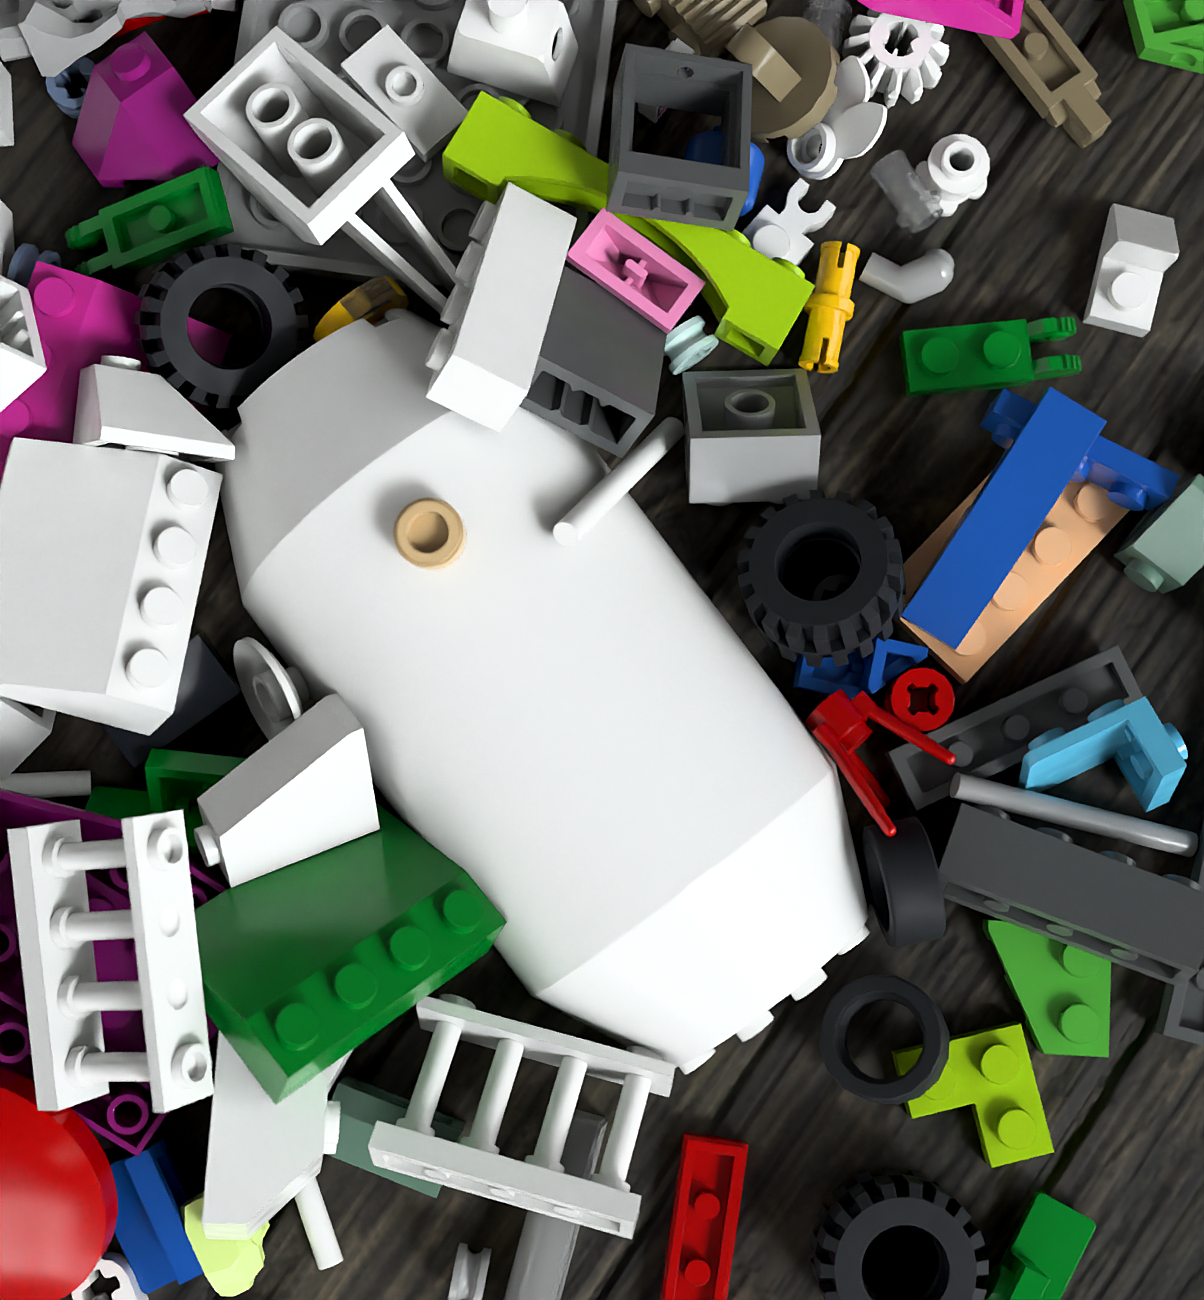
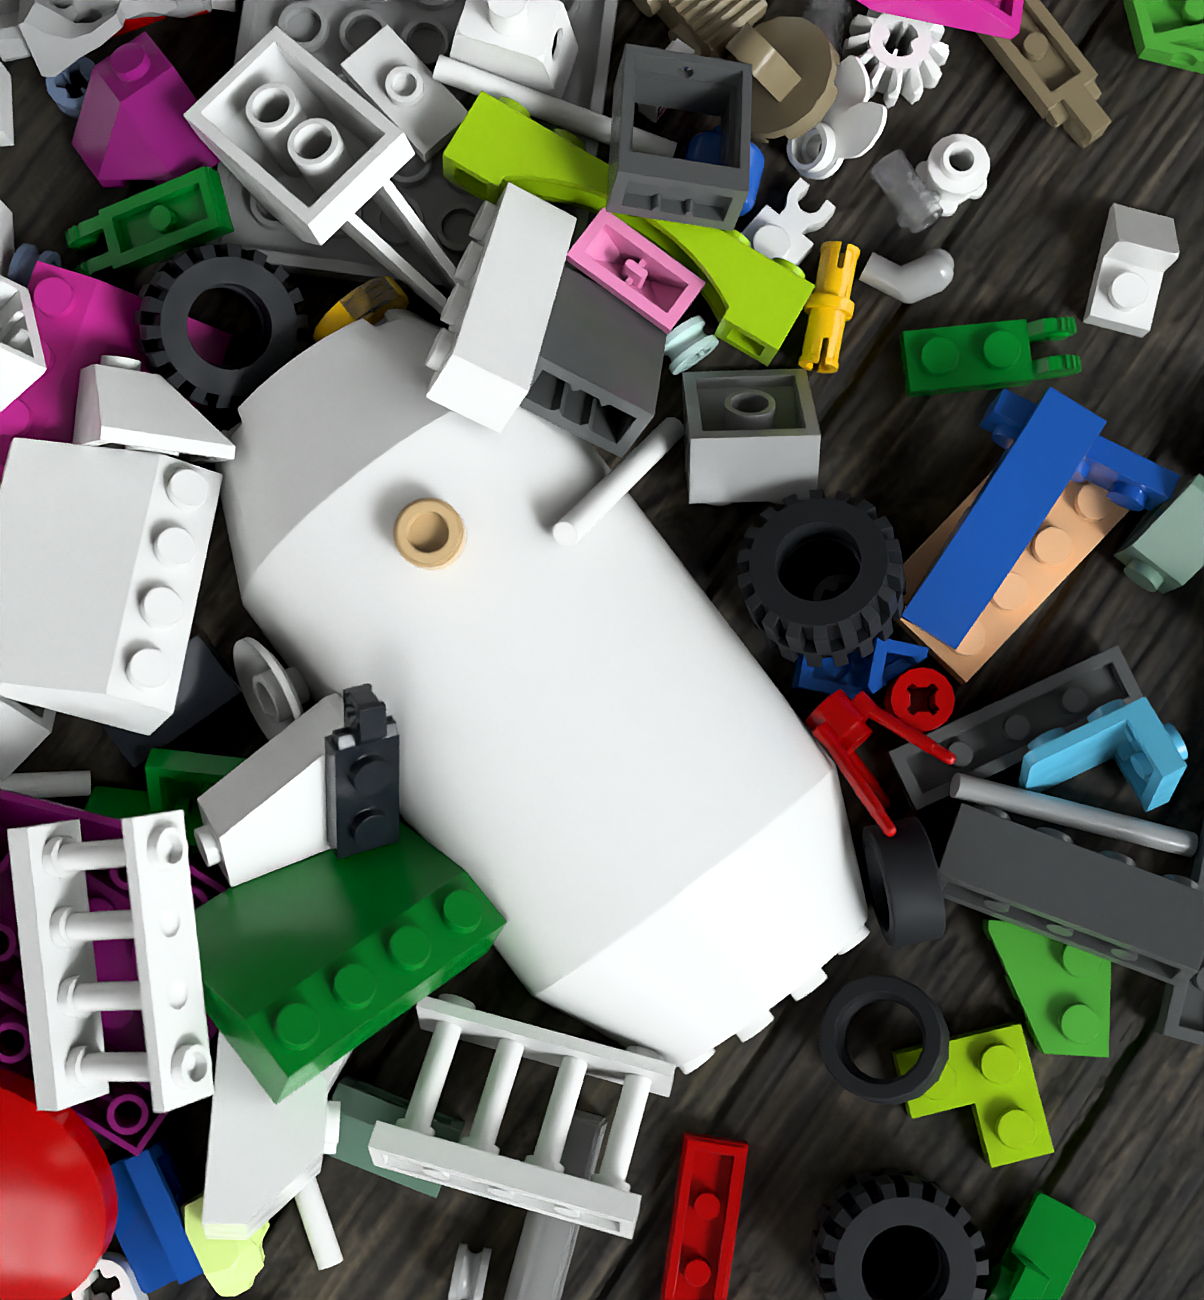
none -> black hinge [325,683,399,859]
none -> white bar [432,54,677,158]

